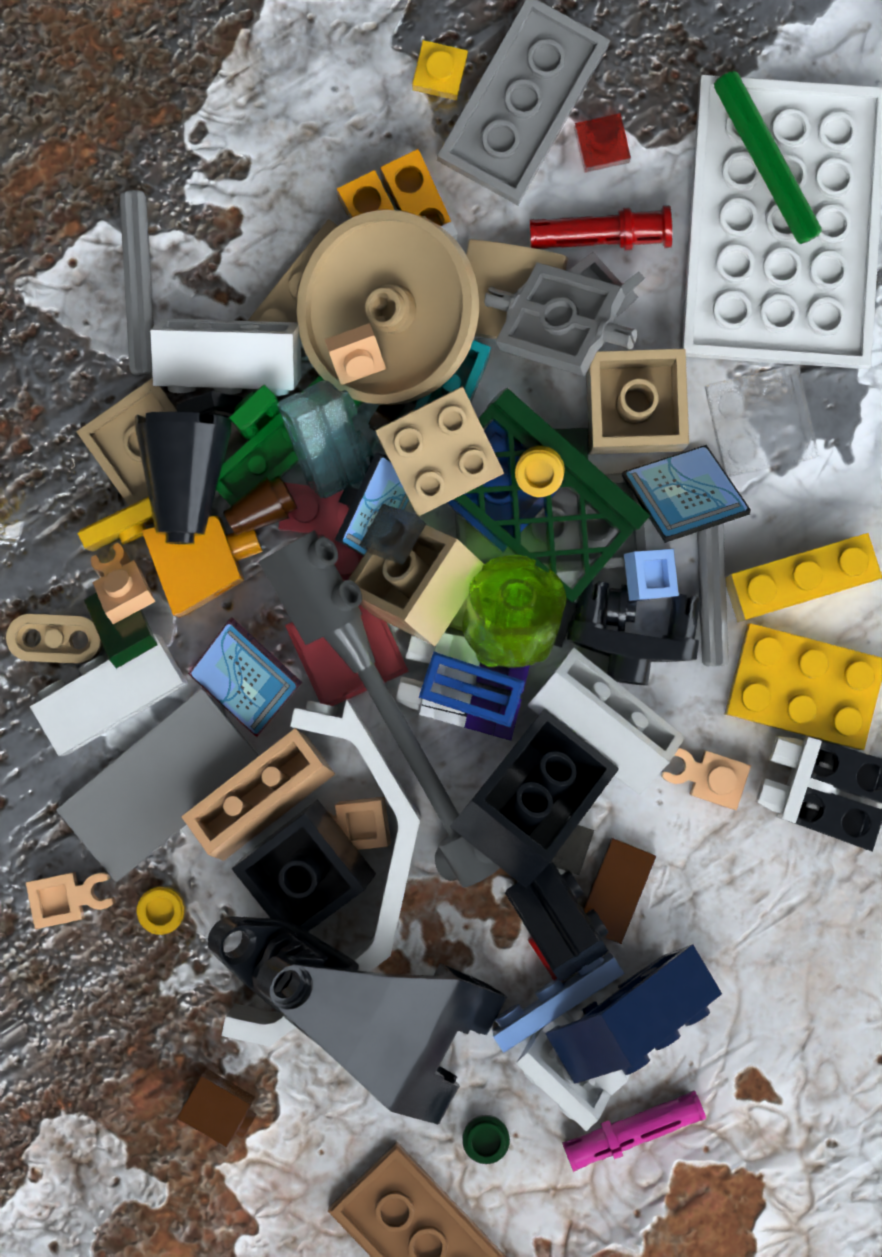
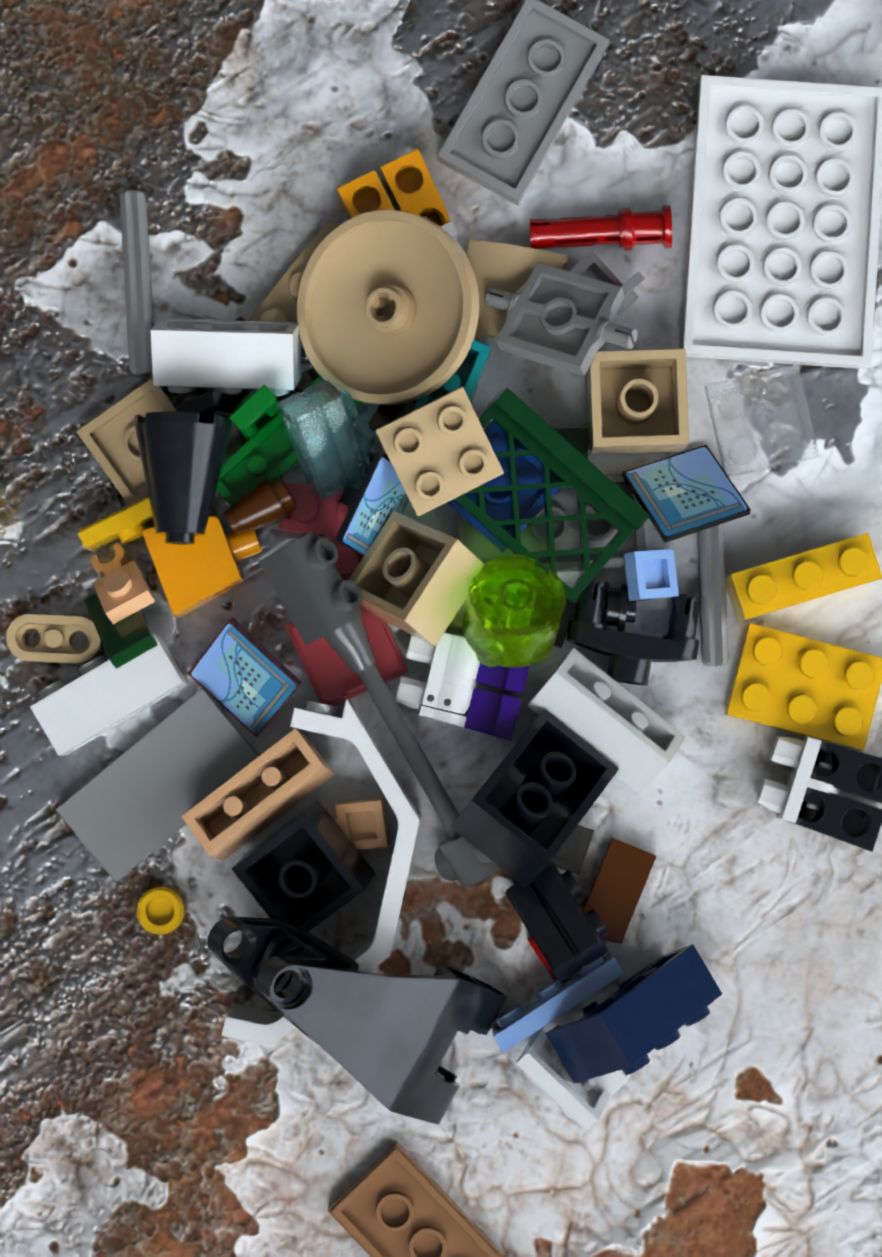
light nougat plate [26,872,116,929] -> none
reddish brown brick [177,1068,257,1147] -> none
light nougat plate [324,323,386,385] -> none
clear smoke plate [359,504,426,565] -> none
yellow plate [412,40,468,101] -> none
blue tile [419,651,525,727] -> none
dark green plate [462,1115,510,1164] -> none
yellow tile [515,446,565,497] -> none
dark pink pin [562,1090,706,1172] -> none
clear red plate [574,113,631,173] -> none
light nougat plate [661,748,751,811] -> none
green axle [714,71,822,244] -> none

